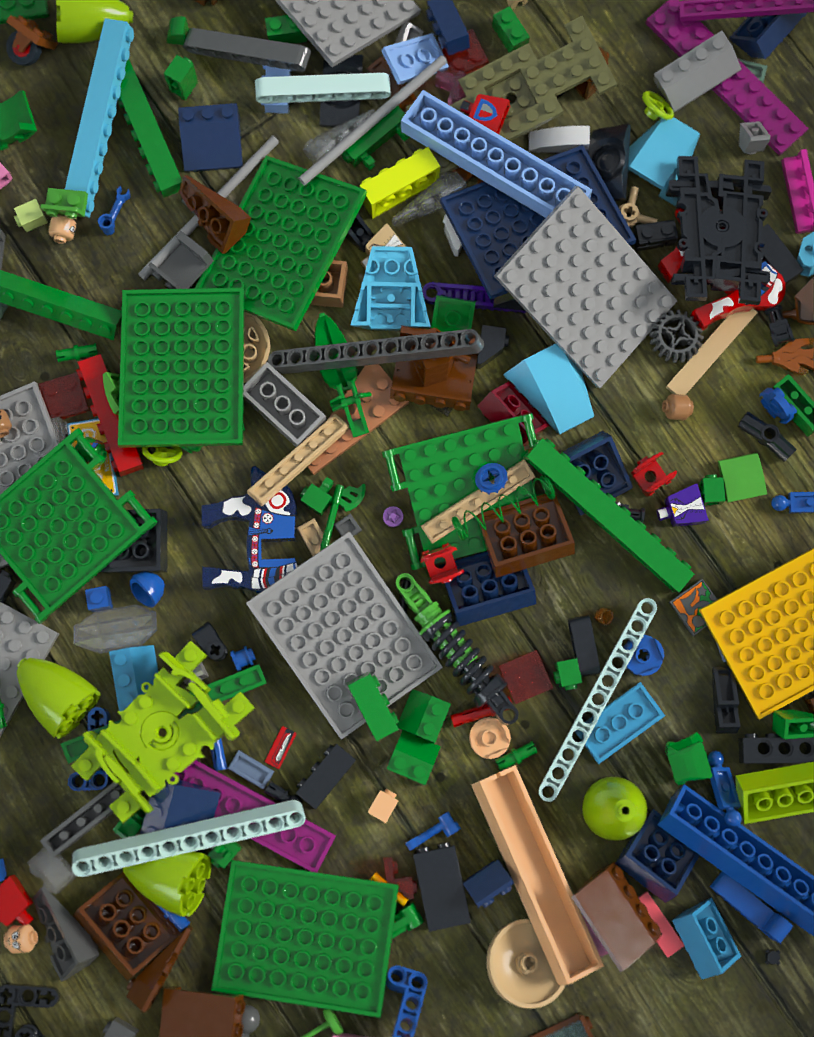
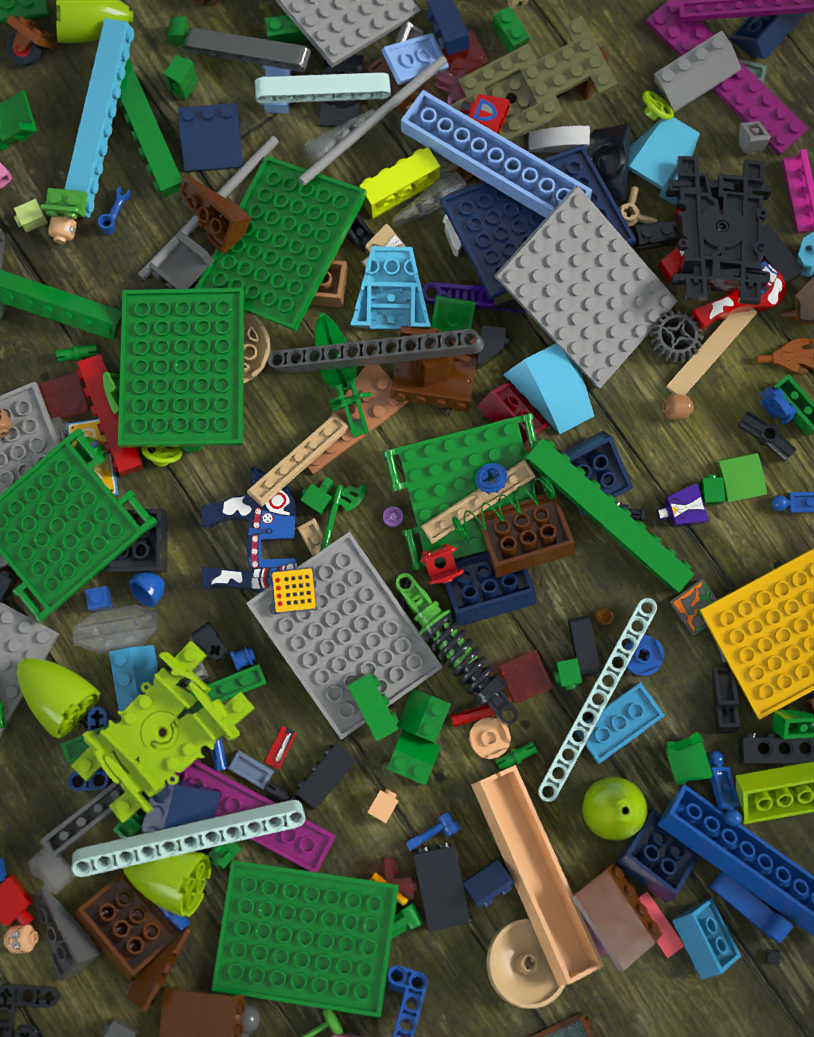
light grey brick [243,362,327,447] -> none
dark grey tile [334,513,362,537] -> none
green brick [341,106,410,171] -> none
red piece [631,452,677,497] -> none
black connector [765,305,794,347] -> none
none -> yellow tile [271,567,317,614]

